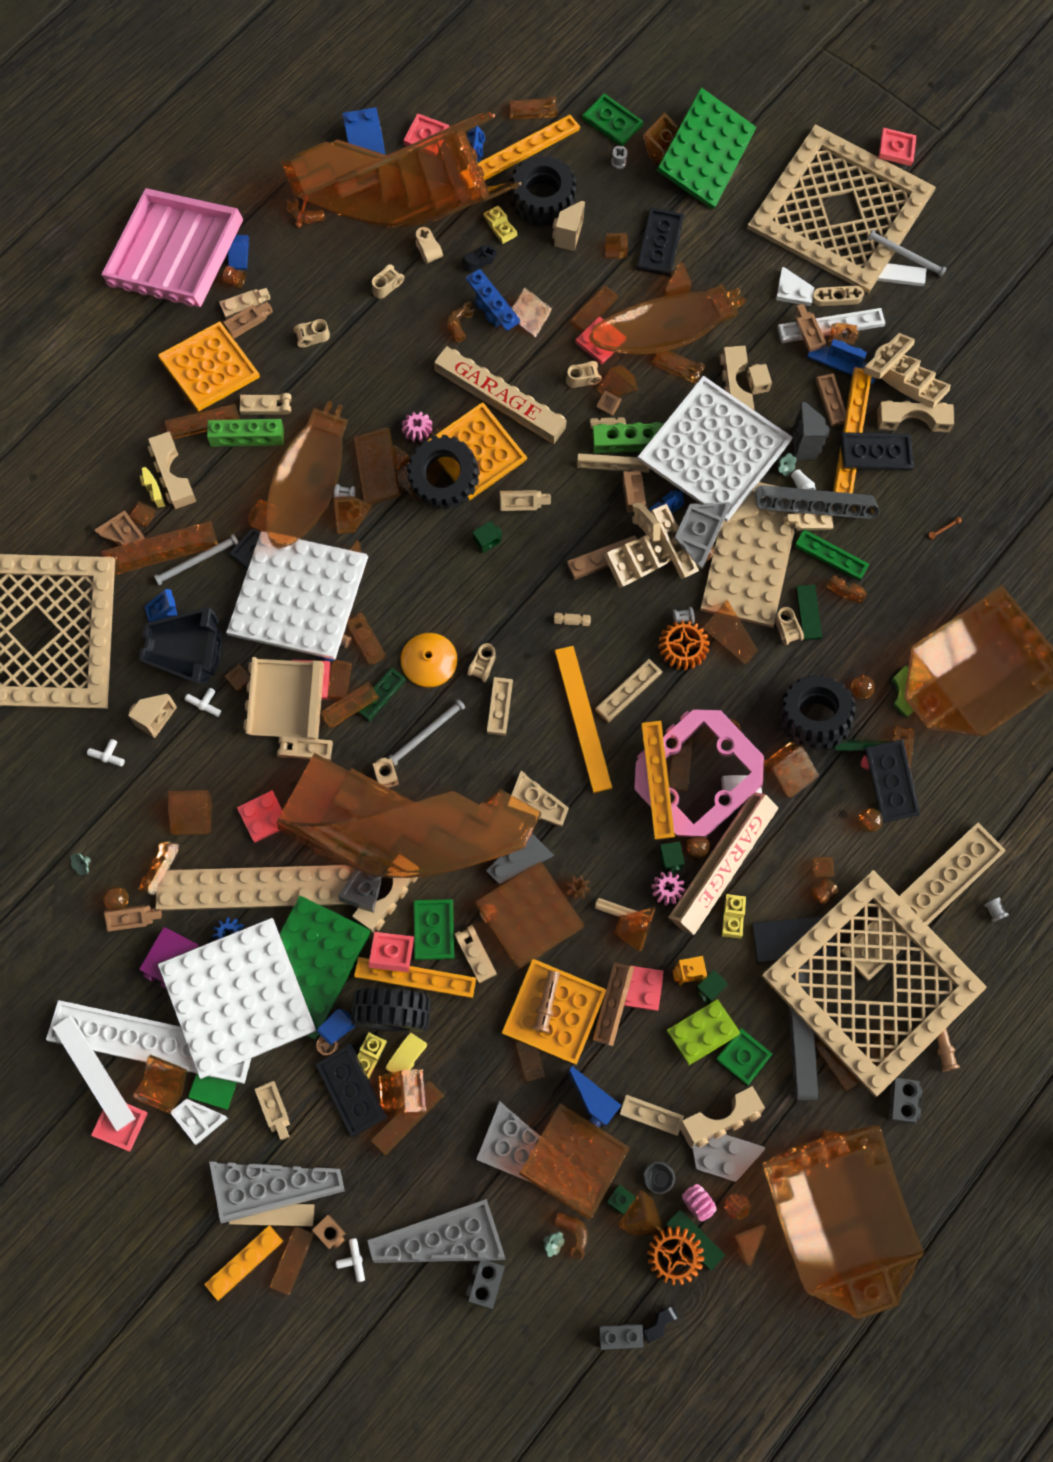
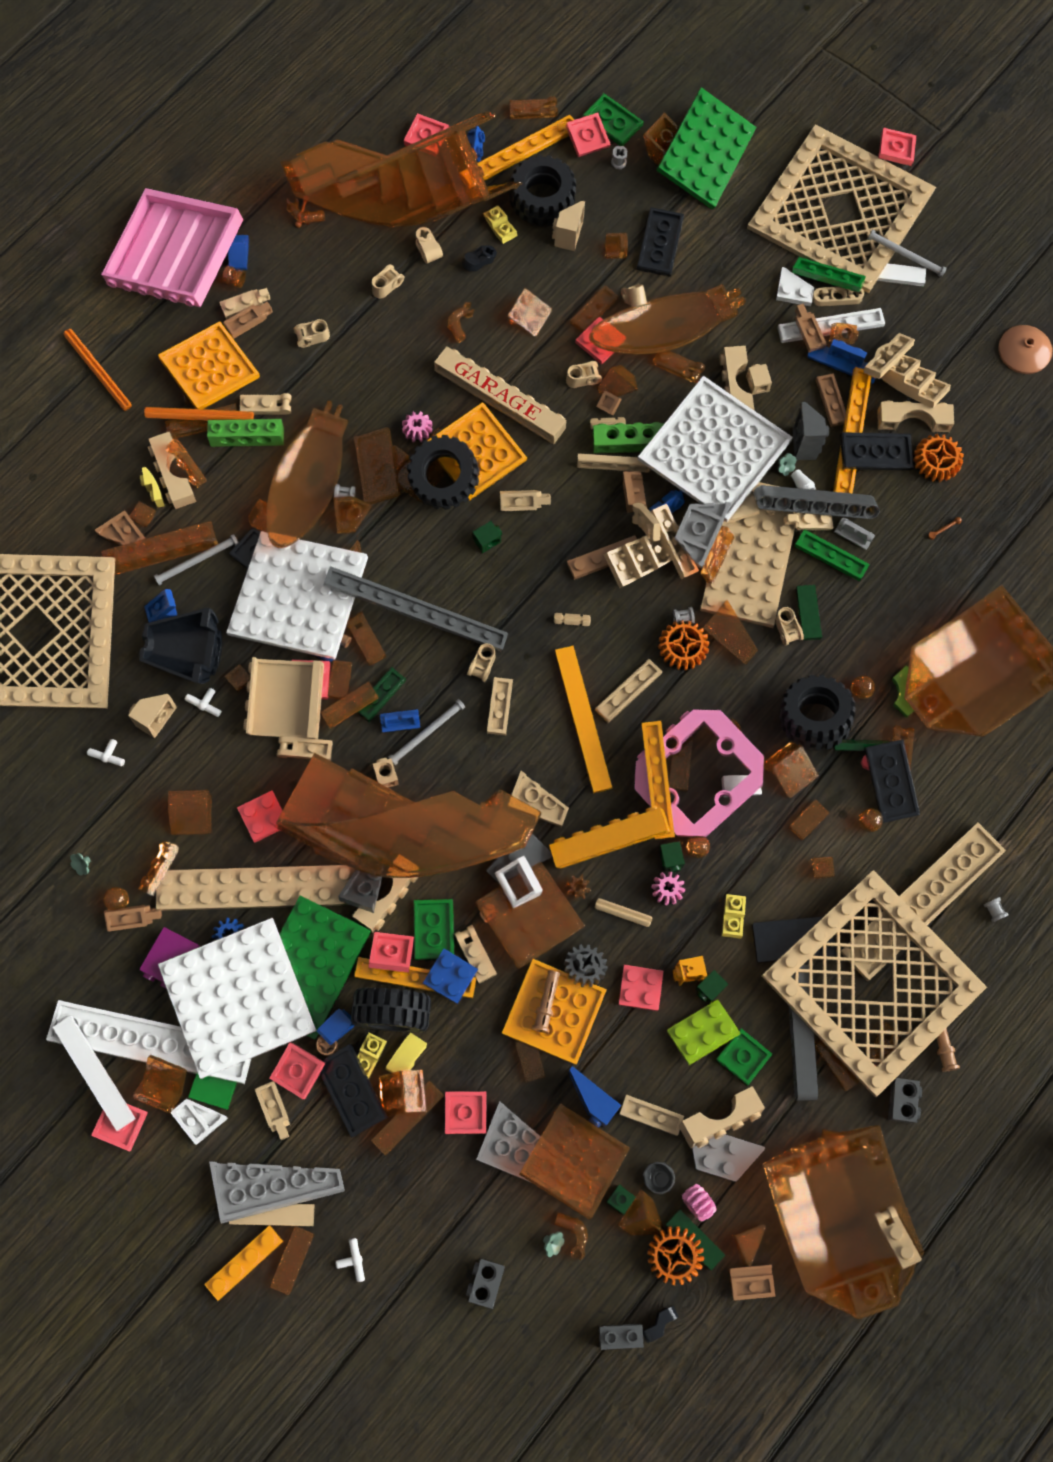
medium nougat brick [312,1215,346,1249] -> none
blue slope [342,107,387,169] -> none
light grey wing [367,1199,506,1263] -> none
light orange dish [401,633,457,688] -> none
blue bracket [466,269,520,331] -> none
medium nougat plate [593,962,634,1046] -> none
clear orange slope [615,907,656,952] -> none
clear orange slope [664,261,692,300] -> none
tan brick [668,792,778,935] -> none
clear orange gear [724,1194,751,1220] -> none
clear orange wheel [811,878,839,905] -> none
clear orange slope [826,575,868,604] -> none
none -> orange axle [63,329,132,411]
none -> orange axle [144,407,254,421]
none -> clear orange plate [166,439,207,488]
none -> coral plate [269,1042,325,1099]
none -> dark grey plate [323,566,508,652]
none -> blue hinge [380,709,420,733]
none -> blue plate [423,949,478,1004]
none -> coral plate [445,1091,486,1134]
none -> white tile [494,856,543,908]
none -> light orange brick [549,806,670,869]
none -> dark grey gear [564,944,608,987]
none -> coral plate [566,113,611,157]
none -> tan piece [621,283,647,307]
none -> clear orange tile [700,526,735,584]
none -> medium nougat plate [729,1265,775,1300]
none -> clear orange tile [789,799,830,841]
none -> green plate [792,257,866,292]
none -> light grey hinge [834,517,875,550]
none -> tan plate [873,1205,922,1270]
none -> orange gear [913,433,964,483]
none -> nougat dish [998,325,1052,374]

